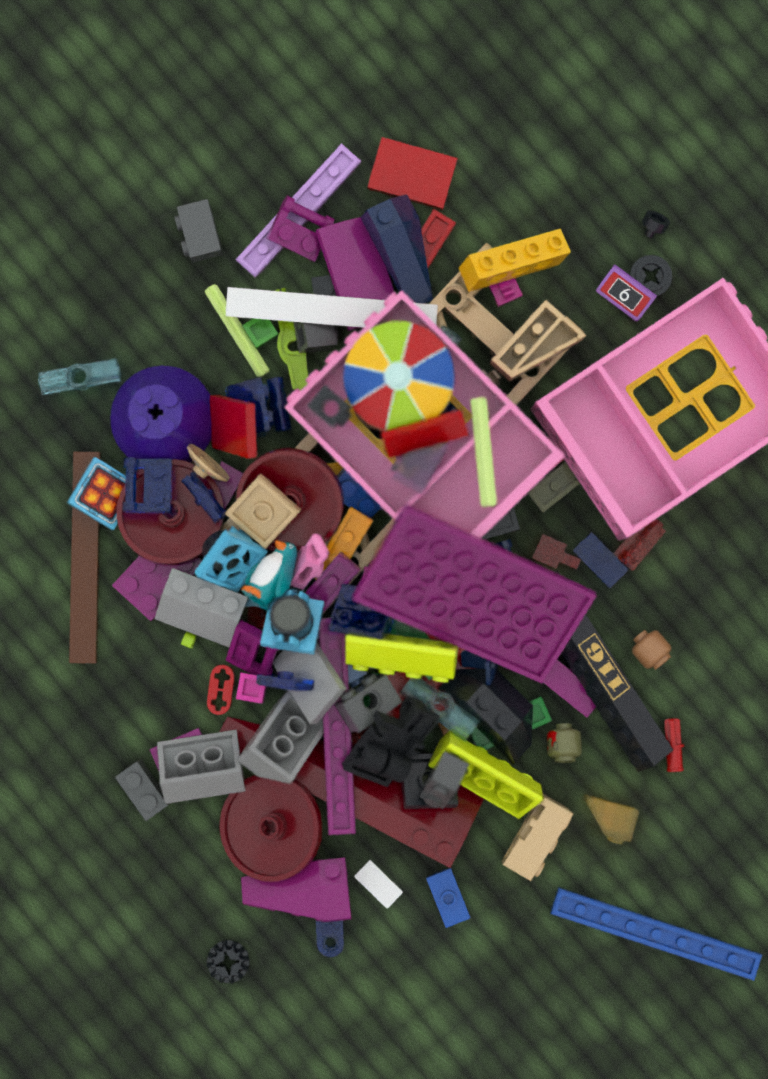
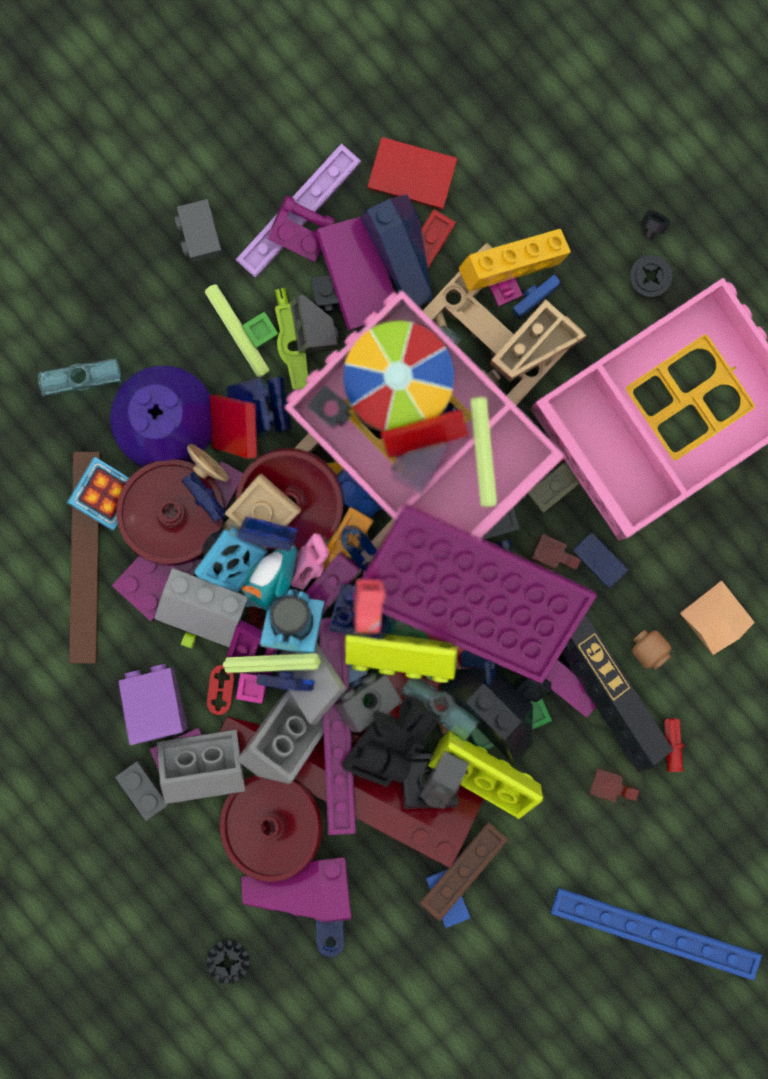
clear blue plate [122,457,173,513] -> none
white sticker [225,287,438,328] -> none
white sticker [354,860,403,908] -> none
tan wedge [501,793,573,881] -> none
olive head [547,723,582,763] -> none
clear yellow slope [583,794,639,844] -> none
slope [596,265,657,321] -> none
clear red hinge [613,519,666,571] -> none
none -> medium lavender slope [119,663,189,745]
none -> yellowish green axle [223,653,321,673]
none -> clear blue plate [237,517,298,552]
none -> clear blue beam [340,525,378,571]
none -> coral leg [354,580,385,633]
none -> reddish brown tile [419,822,509,922]
none -> blue plate [512,274,560,319]
none -> black plate [514,676,552,703]
none -> clear red plate [589,768,639,802]
none -> light nougat slope [680,581,755,655]

